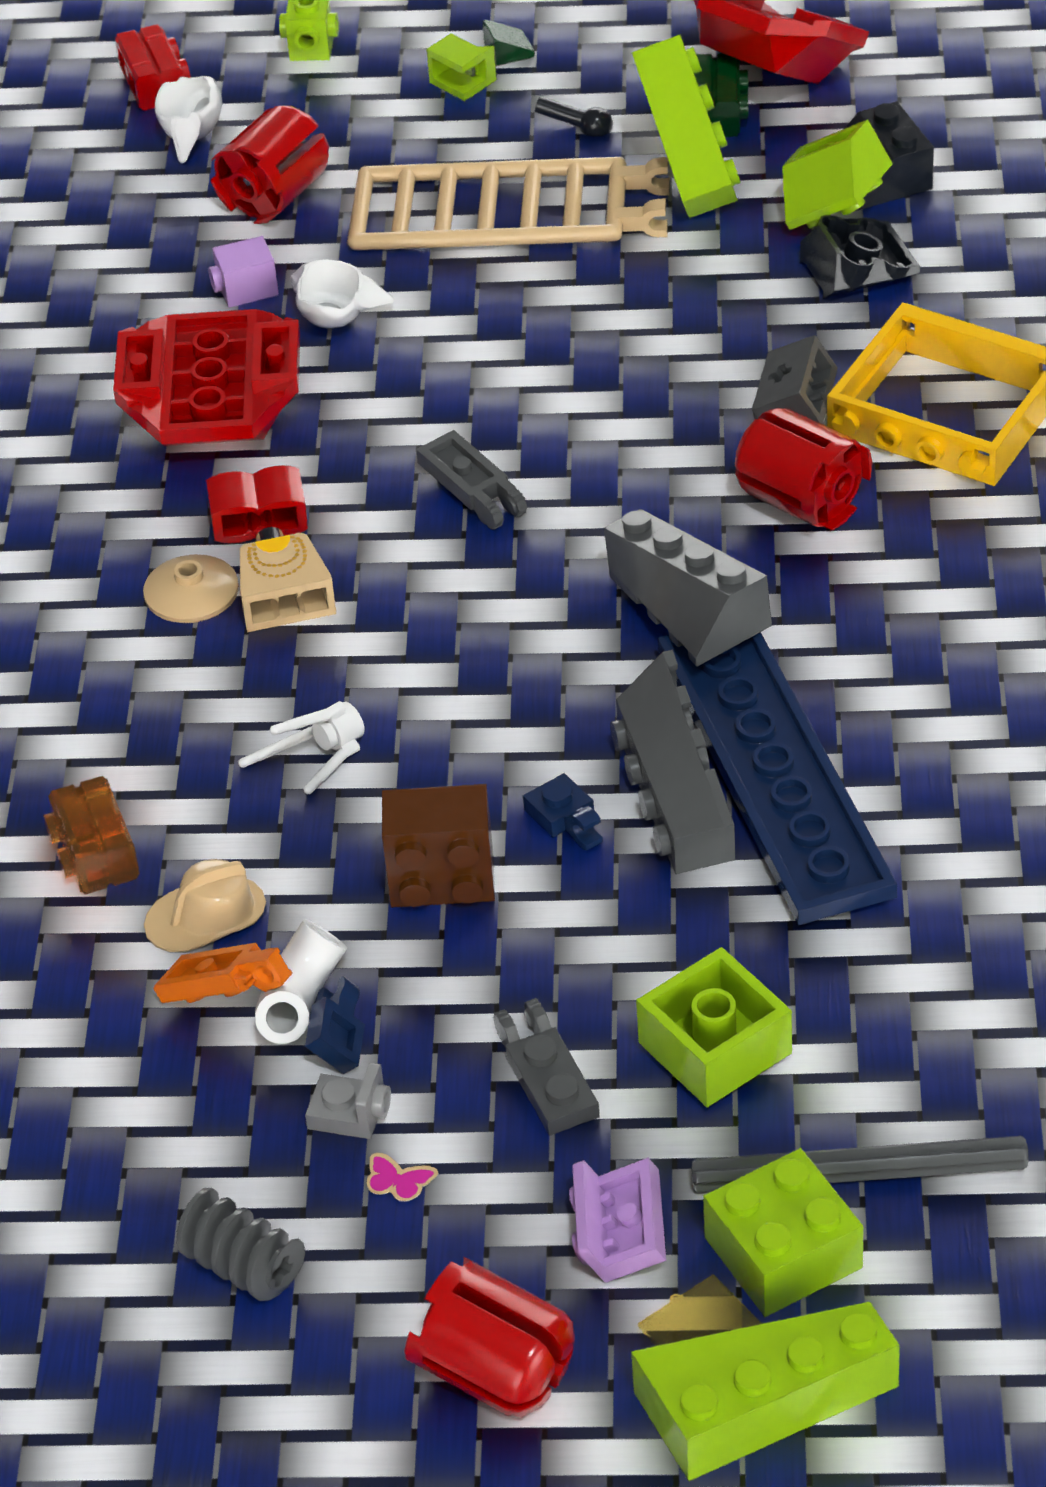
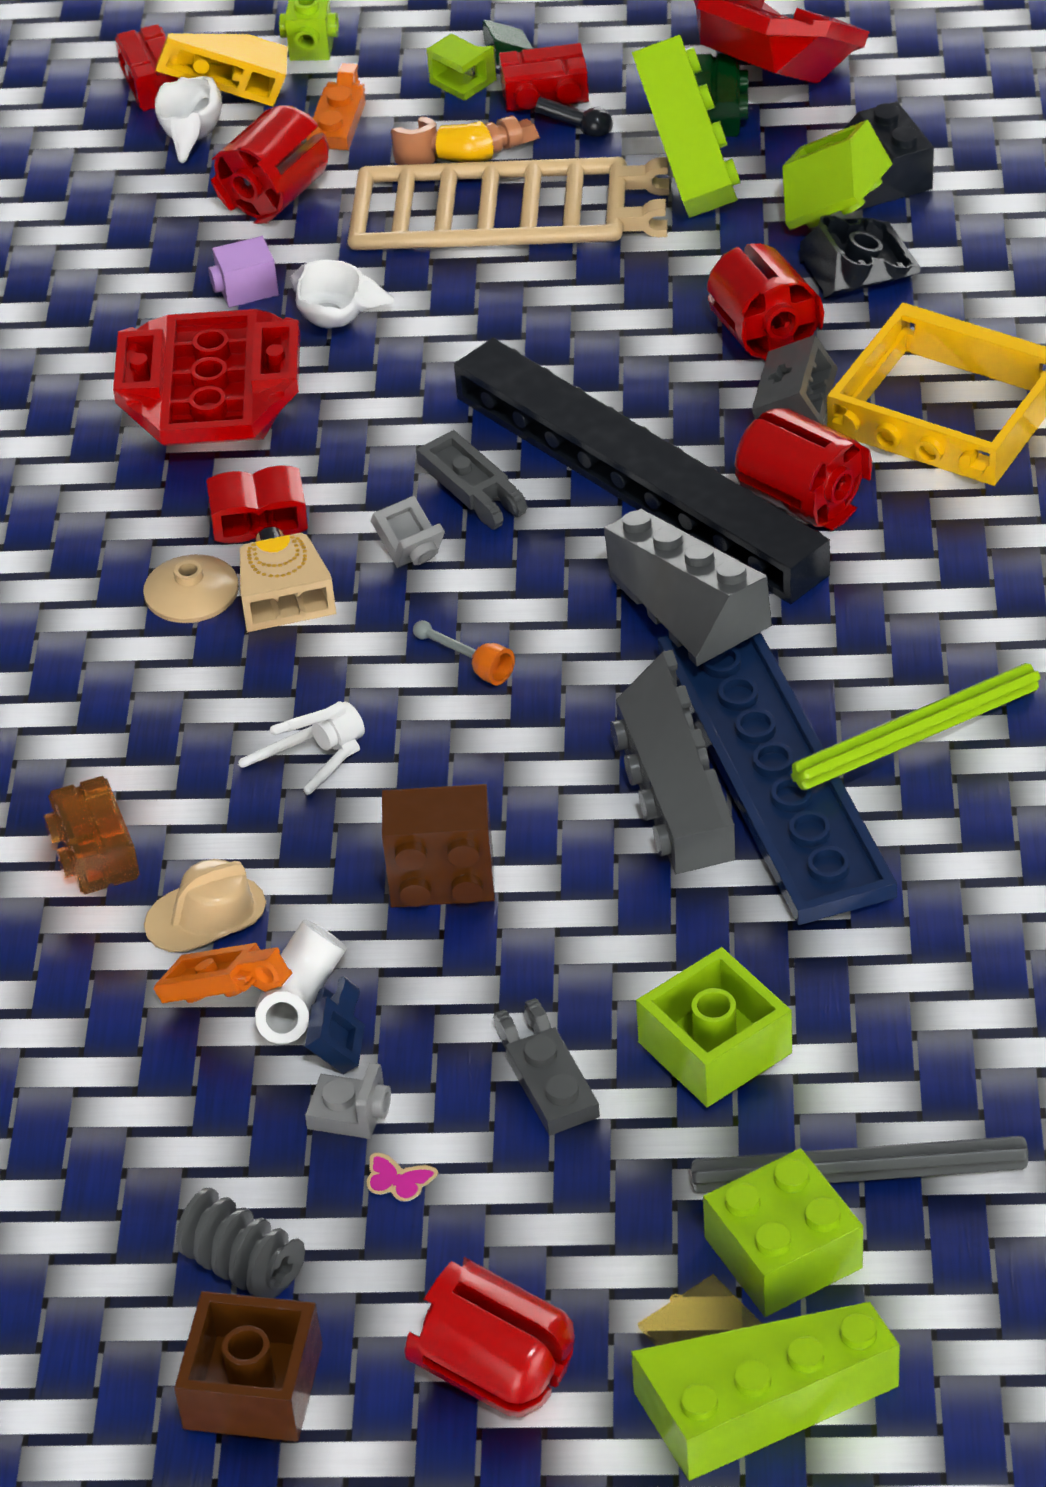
dark blue plate [522,773,603,851] -> none
lavender bracket [569,1158,666,1283] -> none
none -> yellow slope [155,33,288,107]
none -> reddish brown brick [174,1291,323,1442]
none -> orange hinge [306,63,366,150]
none -> light grey bracket [371,496,445,568]
none -> piece [391,115,540,165]
none -> orange hinge [413,620,515,686]
none -> black brick [454,338,830,604]
none -> red brick [499,43,589,112]
none -> red cylinder [707,243,825,361]
none -> lime axle [790,663,1041,790]

